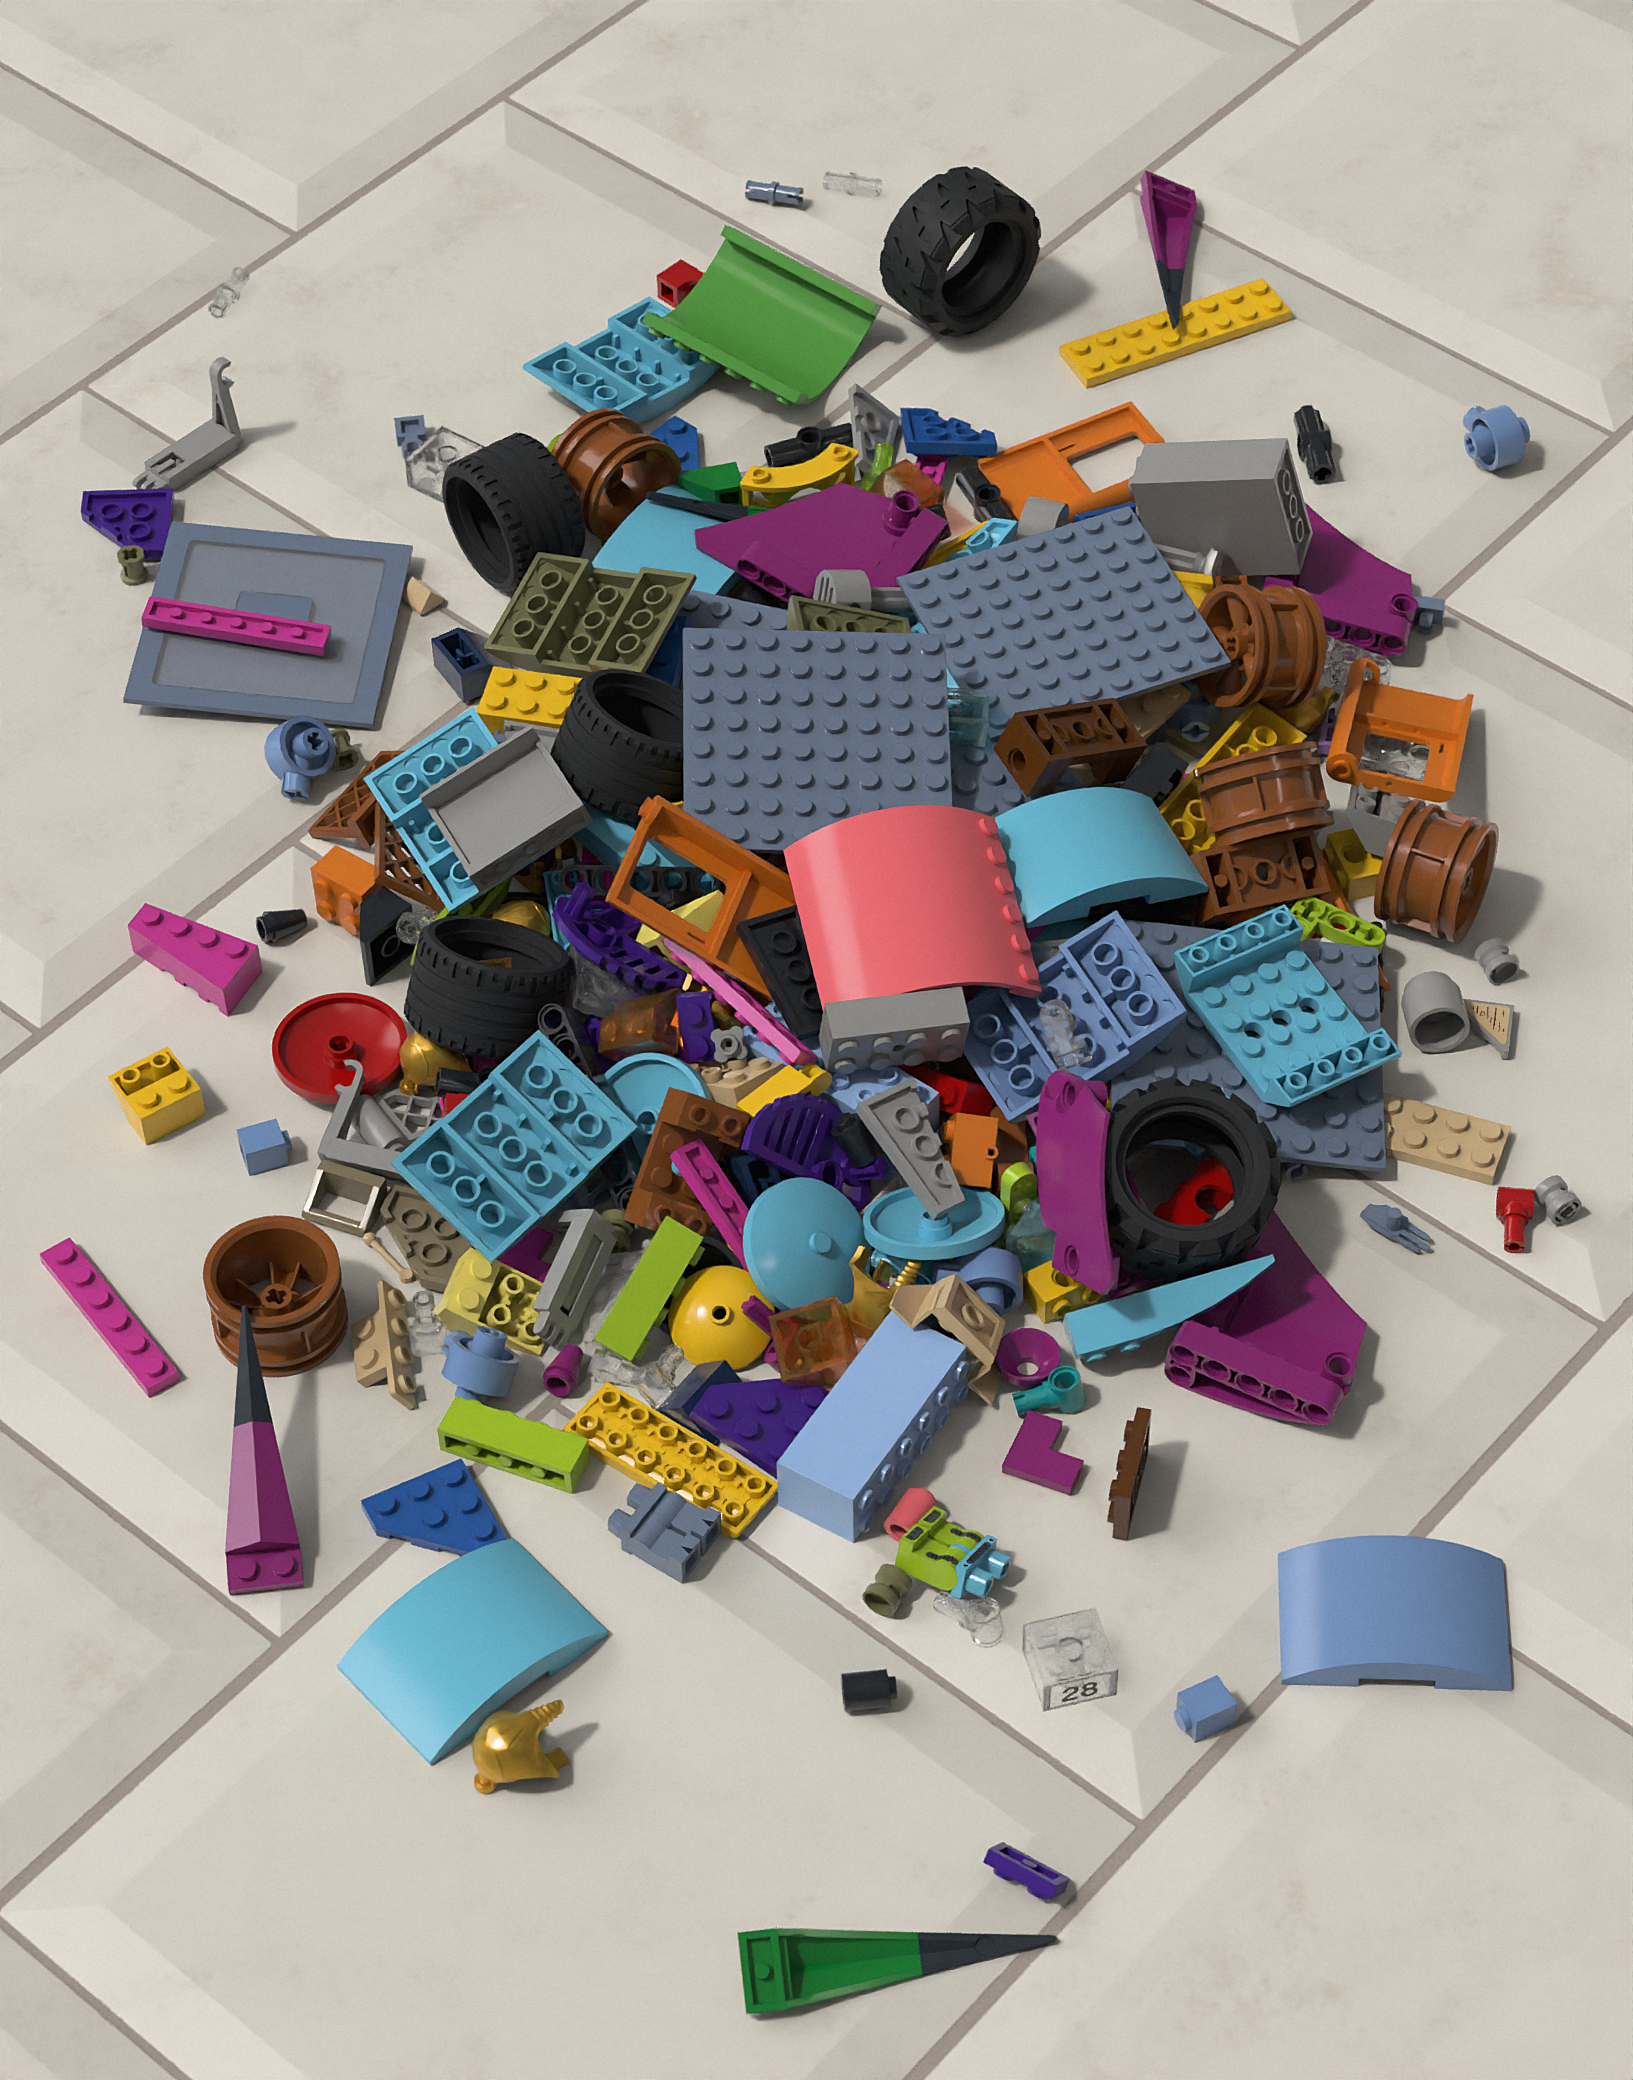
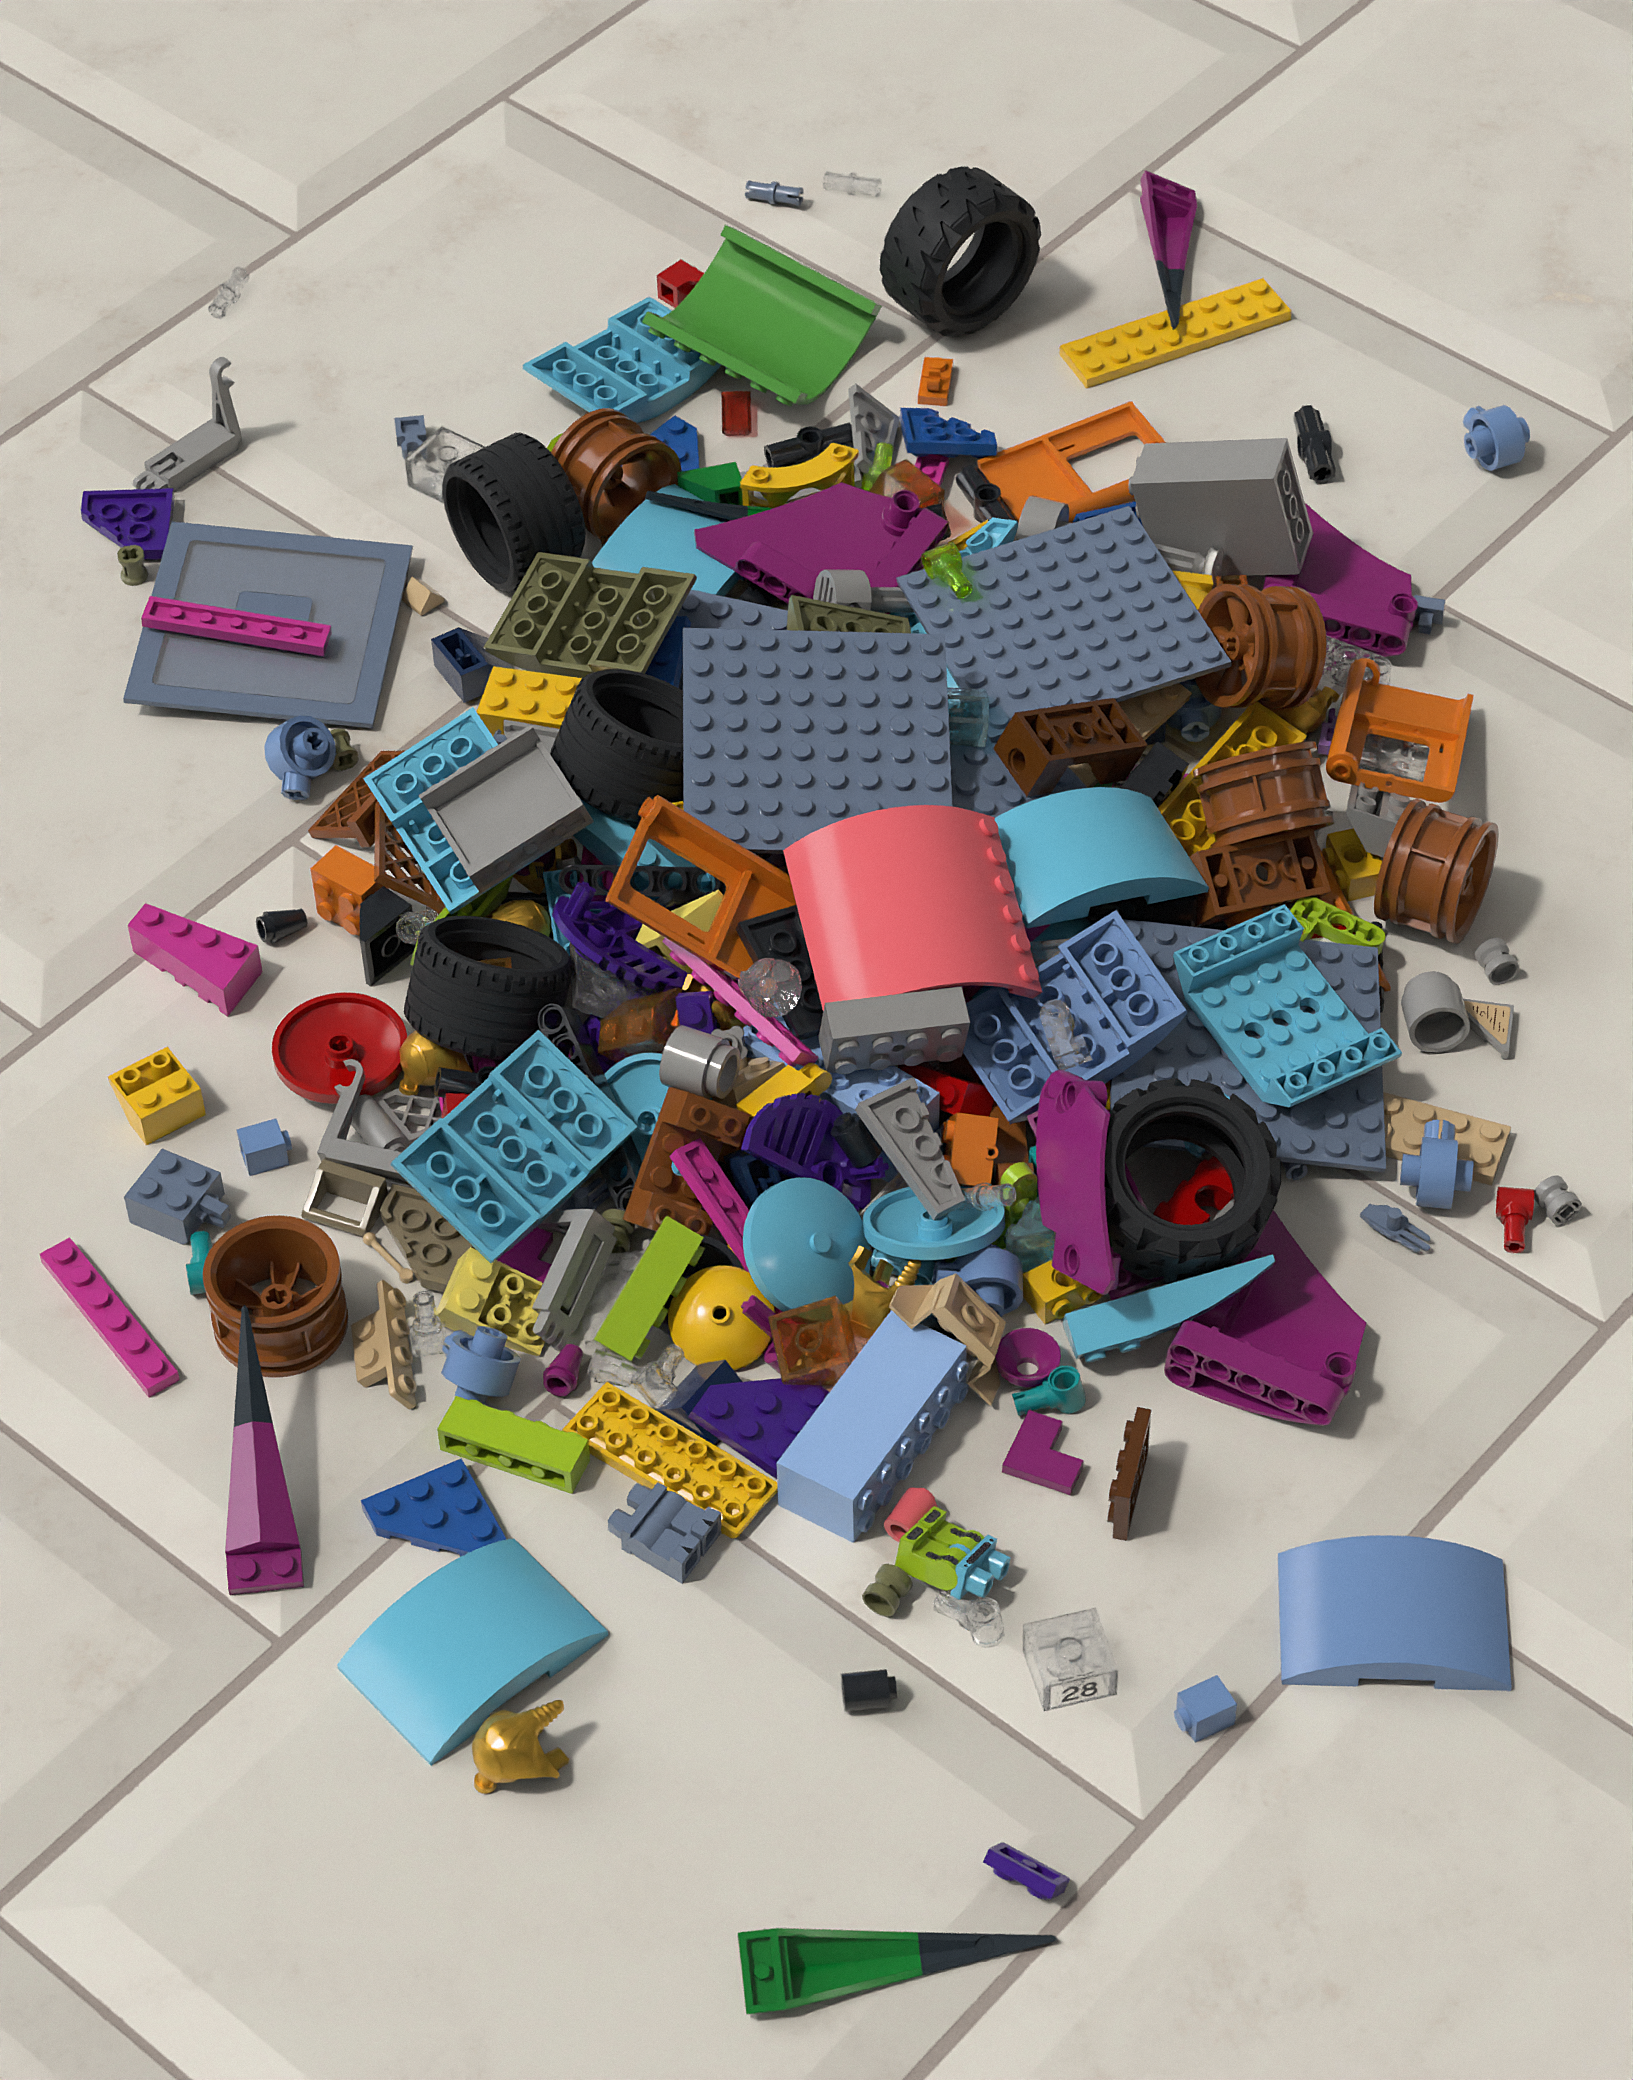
none -> sand blue hinge [124,1148,231,1245]
none -> teal pin [186,1231,212,1295]
none -> light grey piece [659,1025,741,1099]
none -> clear red tile [721,391,752,436]
none -> clear hair [738,958,802,1017]
none -> orange plate [918,357,953,406]
none -> clear neon green pin [921,542,973,599]
none -> clear pin [957,1183,1016,1211]
none -> medium blue piece [1400,1120,1473,1209]

